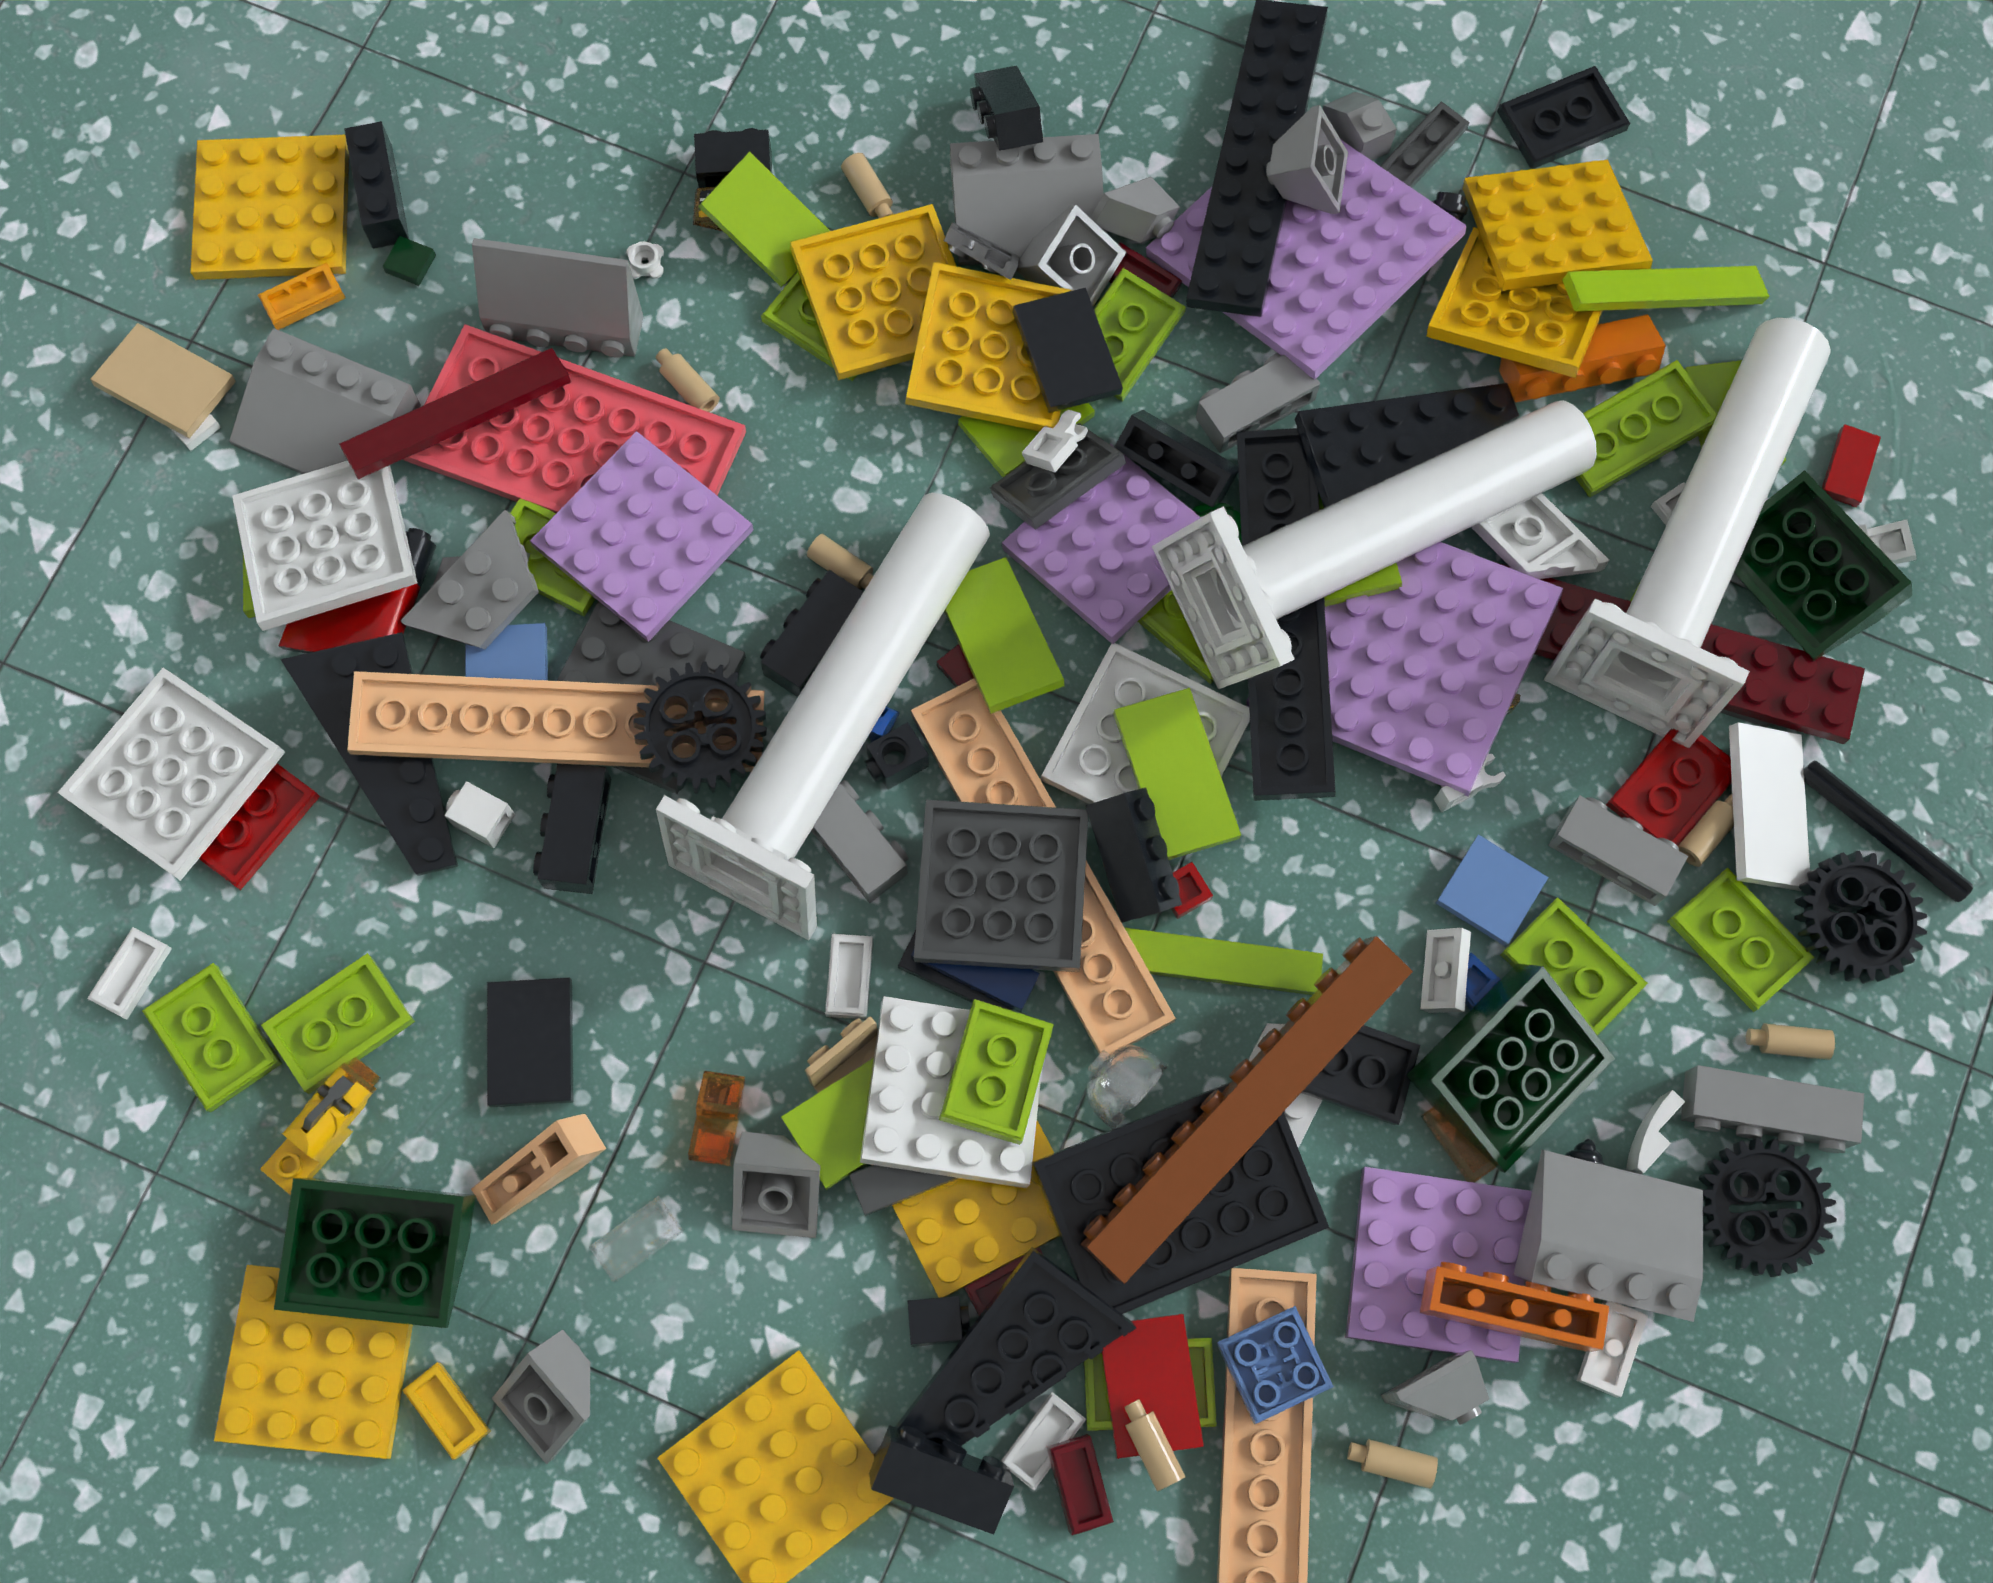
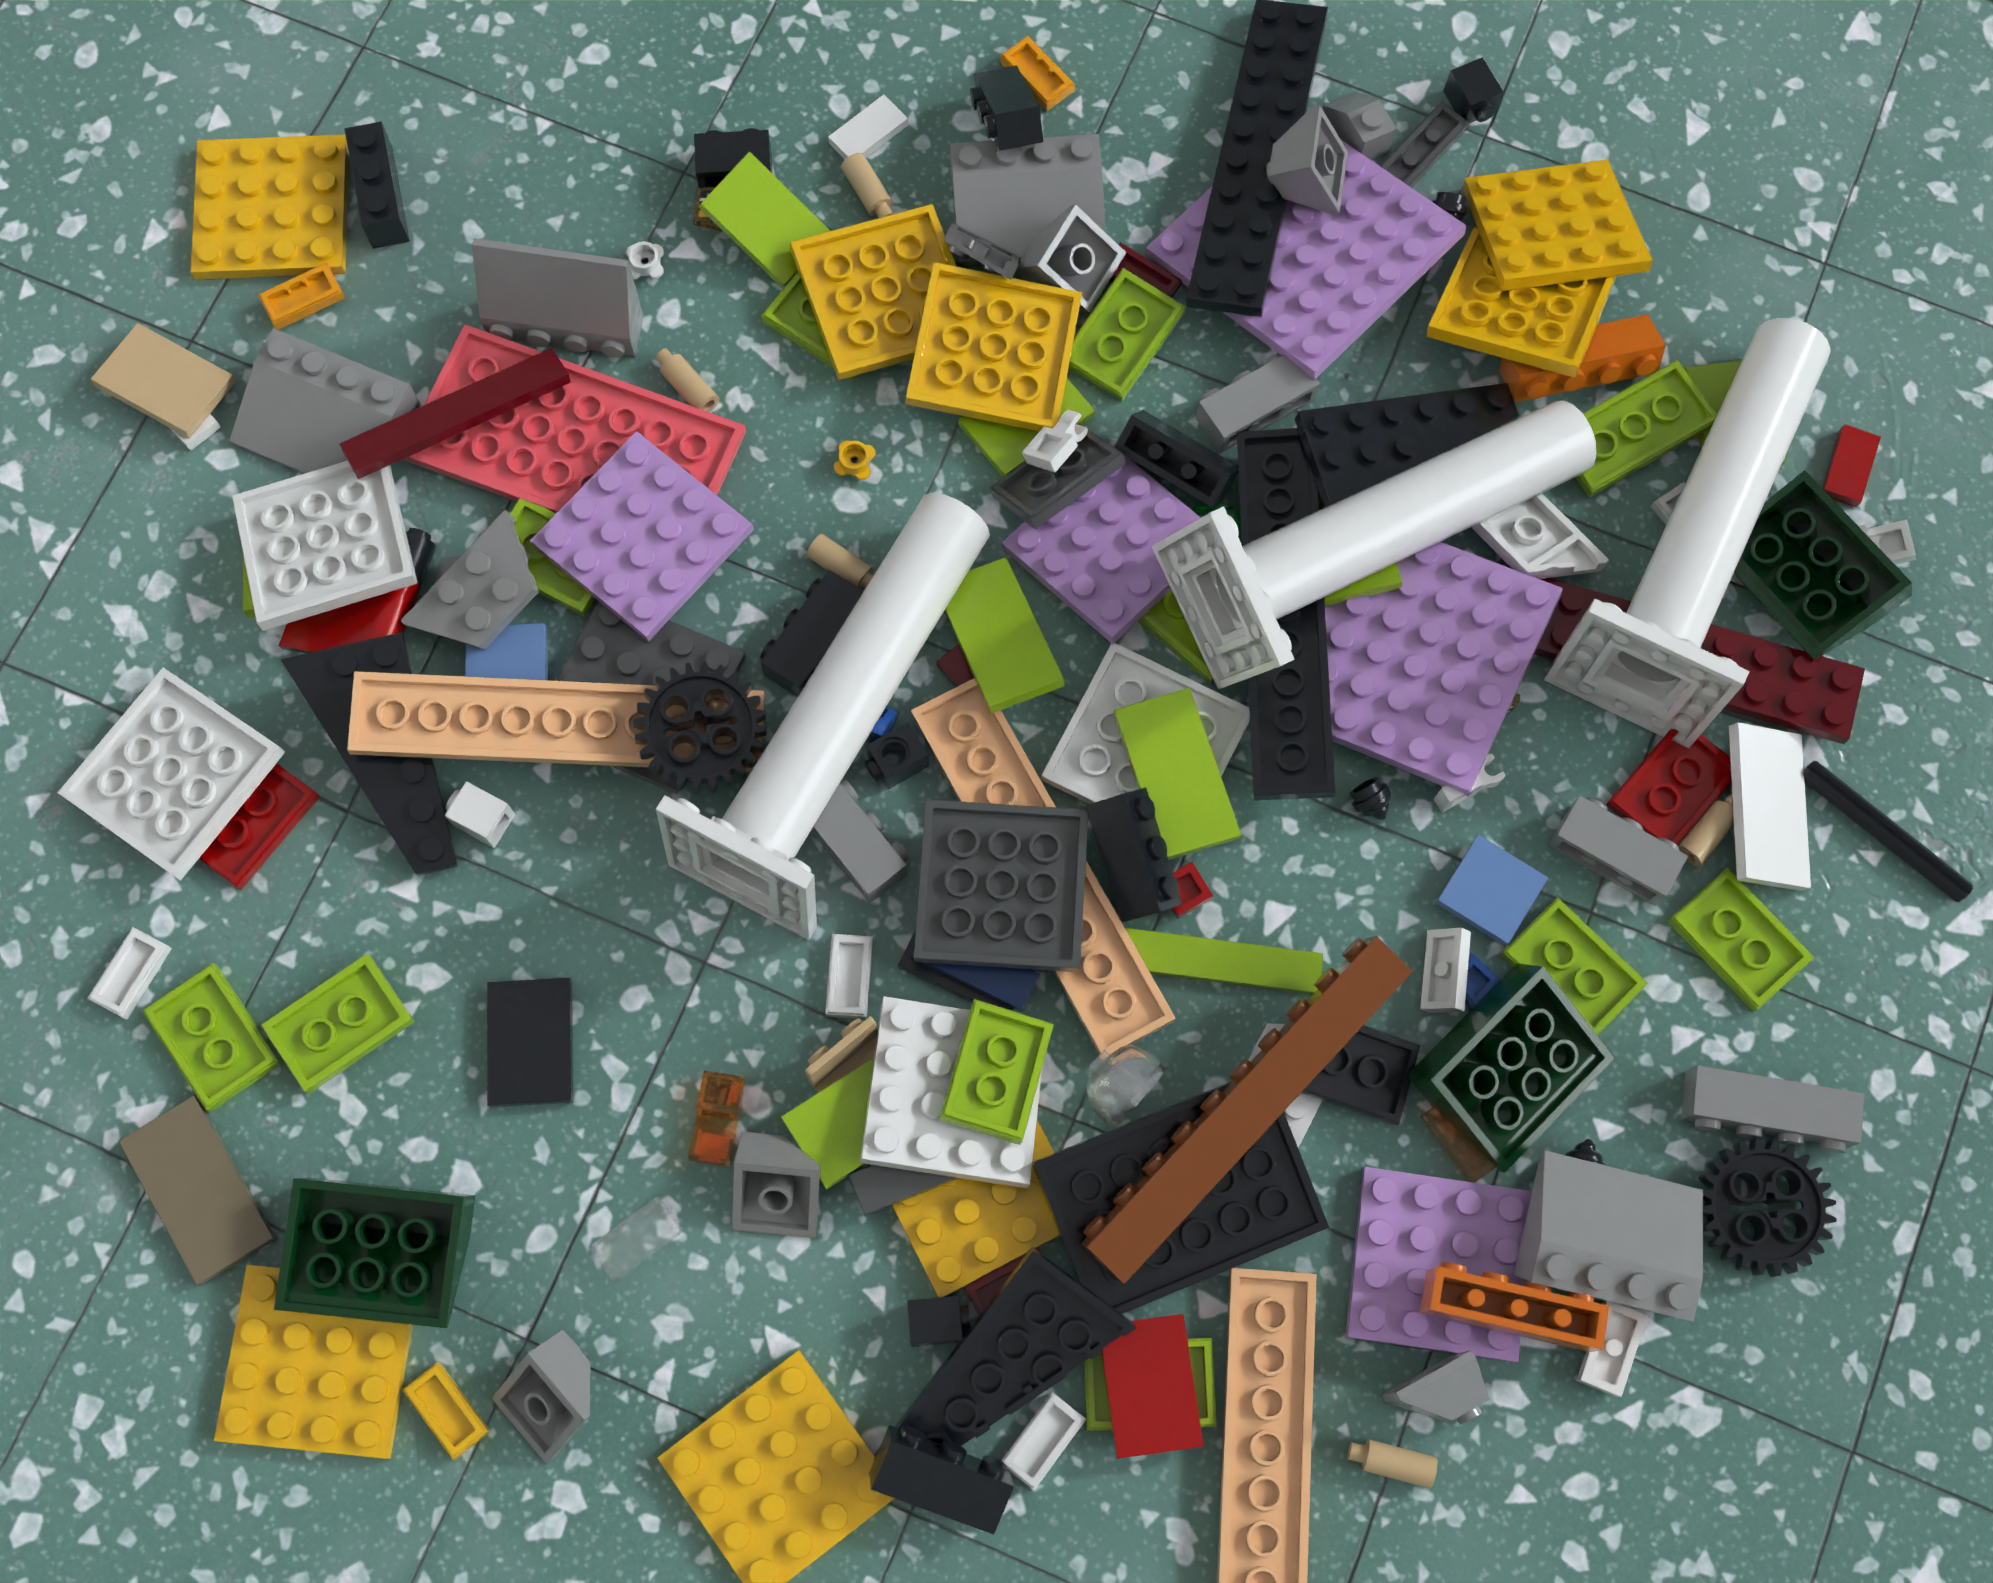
yellow plate [260,1057,381,1196] -> none
dark green tile [382,236,436,286] -> none
light nougat slope [471,1114,606,1225] -> none
black brick [533,763,612,894] -> none
black tile [1012,287,1123,413] -> none
dark red tile [1047,1434,1114,1535] -> none
light grey slope [1090,177,1180,243] -> none
tan cylinder [1124,1399,1186,1491] -> none
medium blue tile [1217,1306,1334,1424] -> none
black tile [1497,66,1630,169] -> none
lime tile [1562,266,1770,311] -> none
white slope [1626,1090,1685,1174] -> none
tan cylinder [1746,1023,1835,1060] -> none
black gear [1794,851,1927,984] -> none
none -> dark tan tile [118,1095,277,1286]
none -> white tile [828,94,908,159]
none -> yellow plate [833,440,876,480]
none -> light orange plate [1000,36,1075,112]
none -> black plate [1350,777,1391,820]
none -> black brick [1443,57,1503,124]

